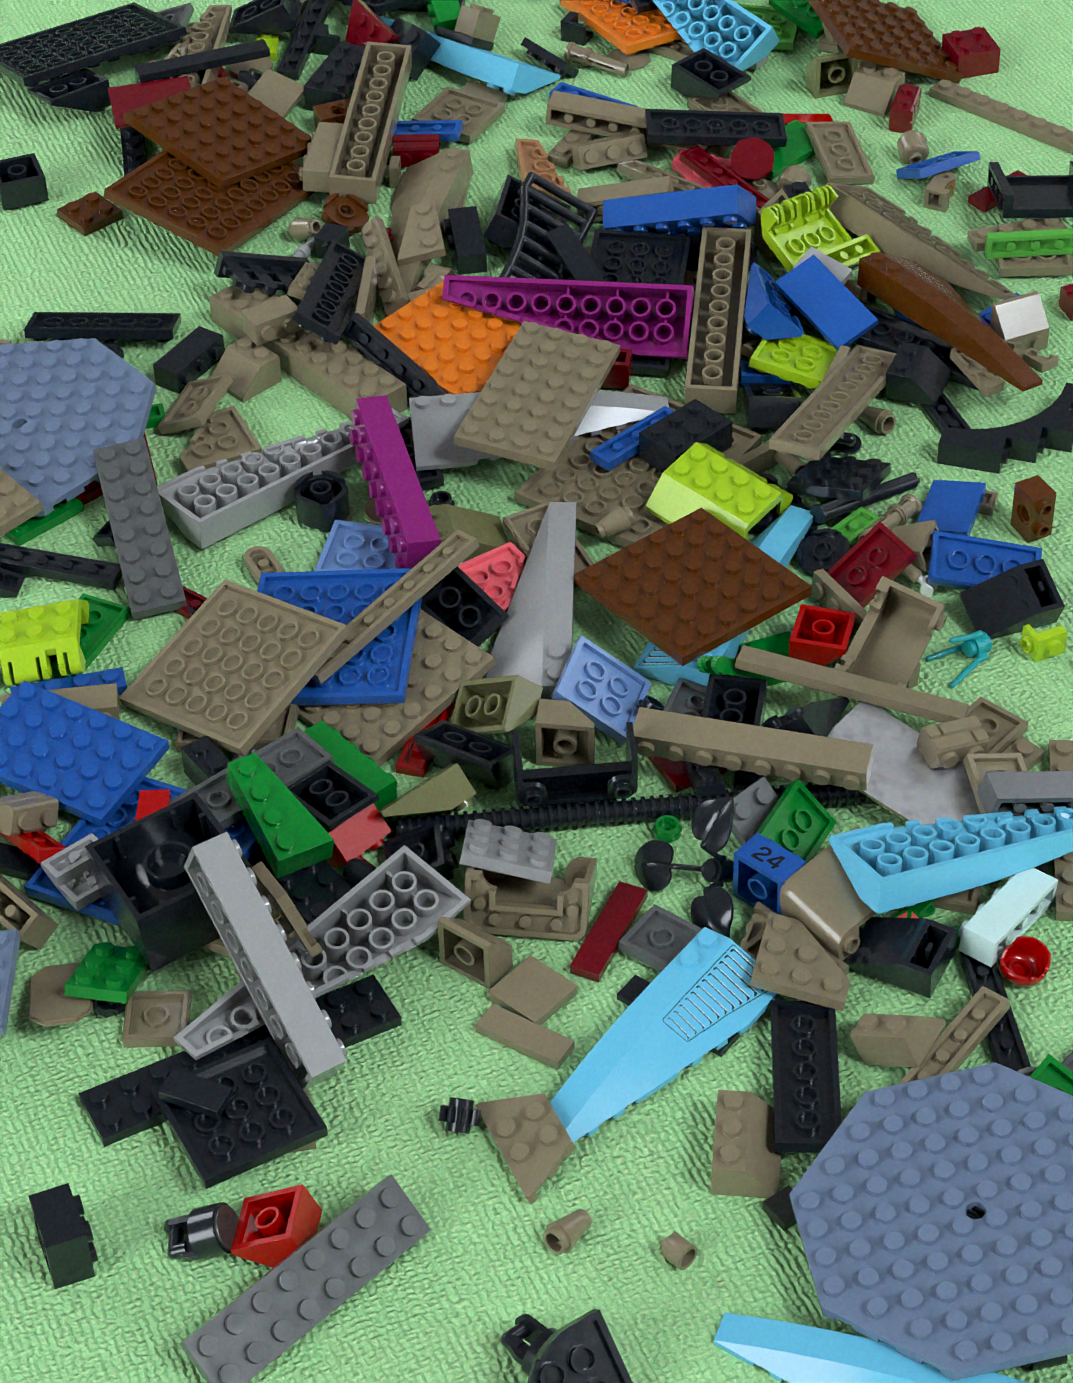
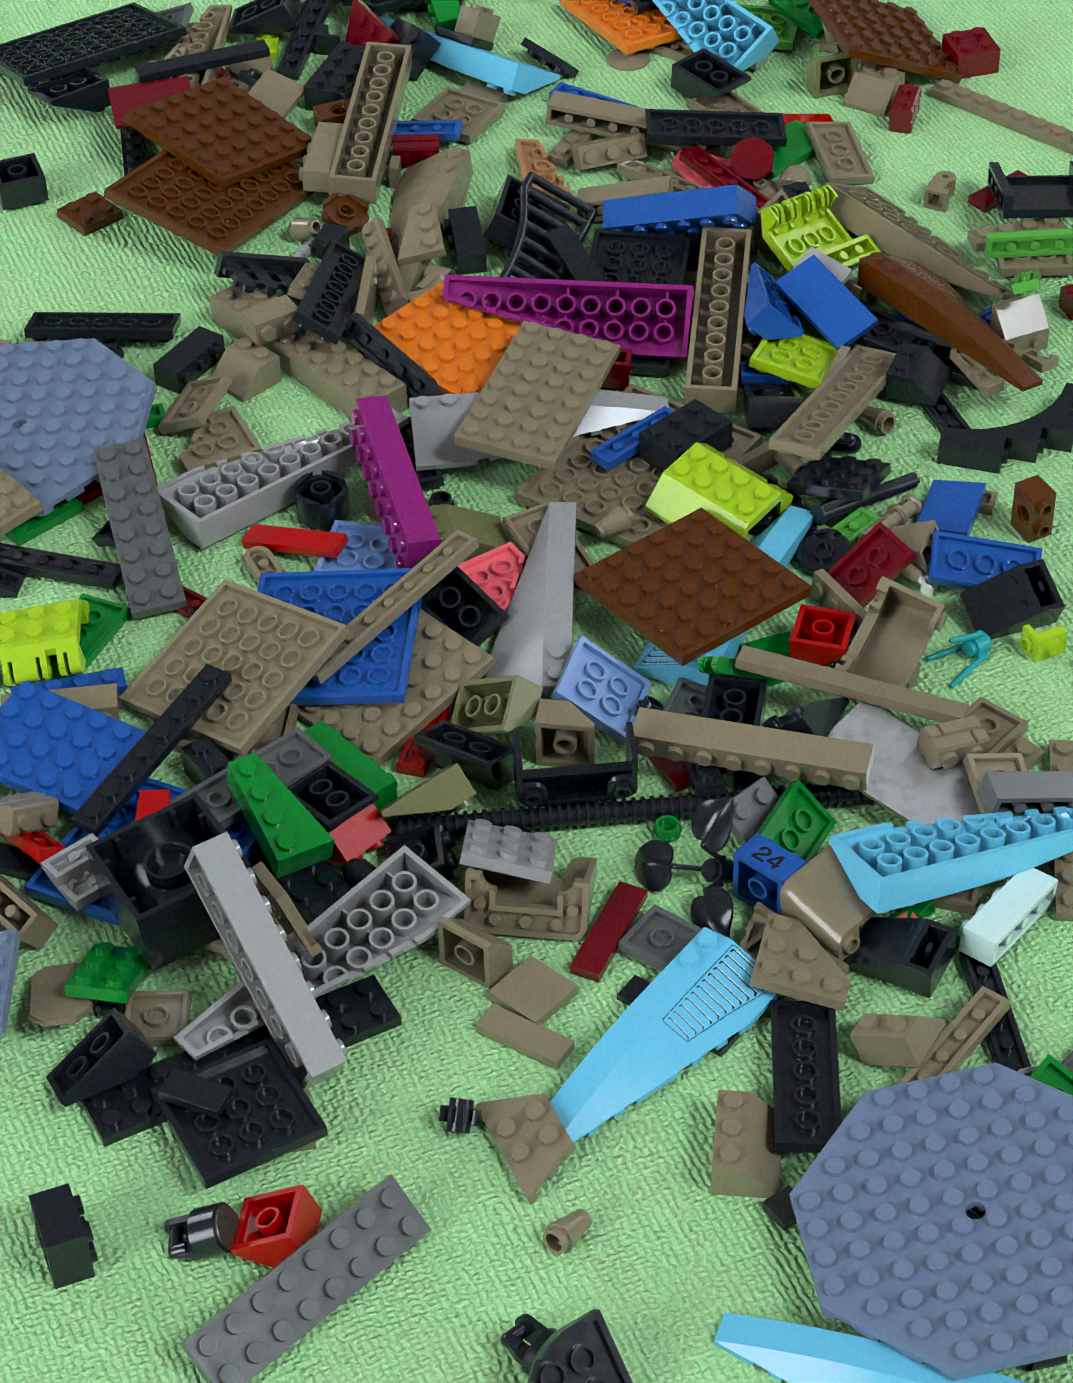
black panel [560,11,593,46] -> none
dark tan pin [564,42,630,77] -> none
dark tan hose [660,1231,698,1270] -> none
blue tile [896,151,981,179] -> none
dark tan head [897,130,929,164] -> none
red hair [999,936,1051,987] -> none
none -> black slope [46,1007,157,1107]
none -> black plate [71,664,232,837]
none -> red tile [241,524,348,558]
none -> bright green plate [1012,268,1042,298]

